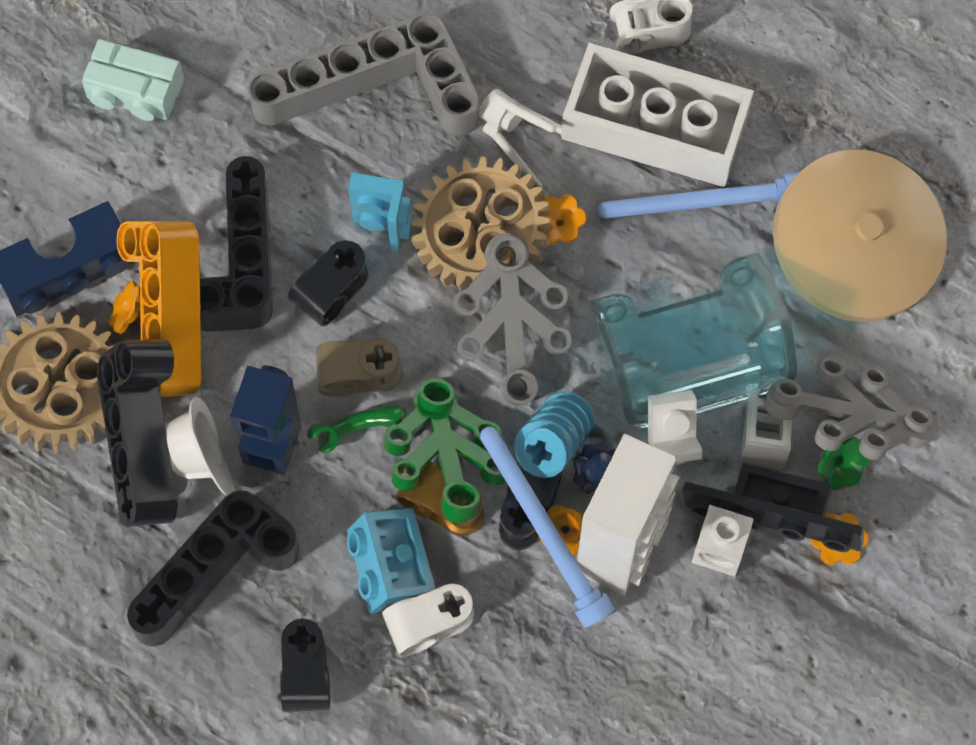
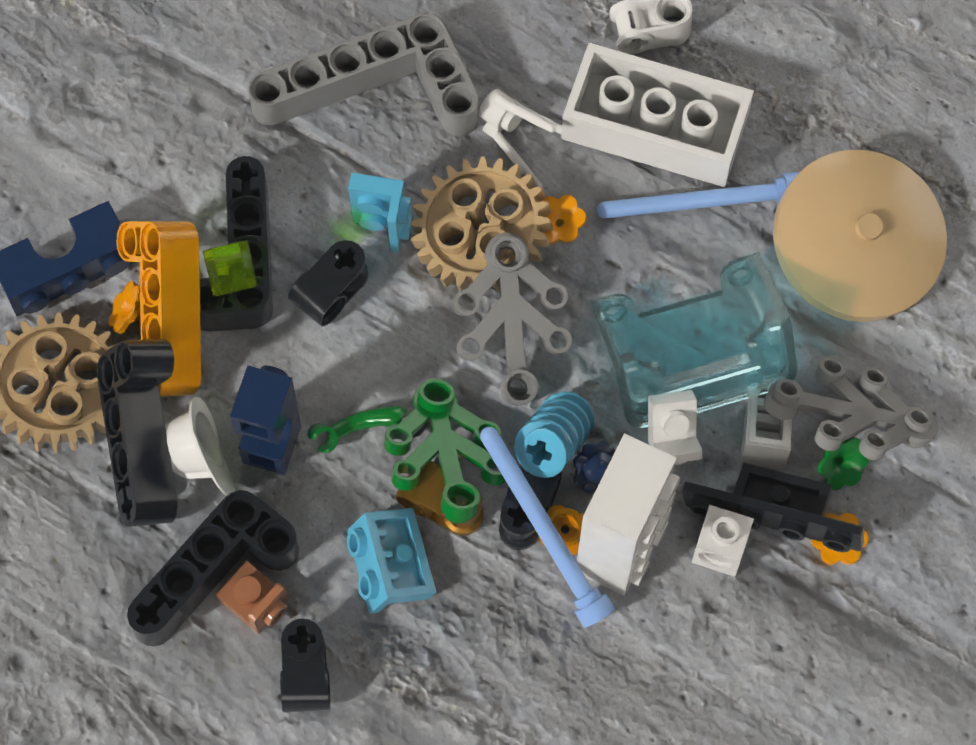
light aqua brick [82,39,184,121] -> none
dark tan piece [316,339,403,397] -> none
white piece [382,583,474,657] -> none
none -> clear neon green slope [202,241,257,296]
none -> nougat bracket [216,561,289,634]

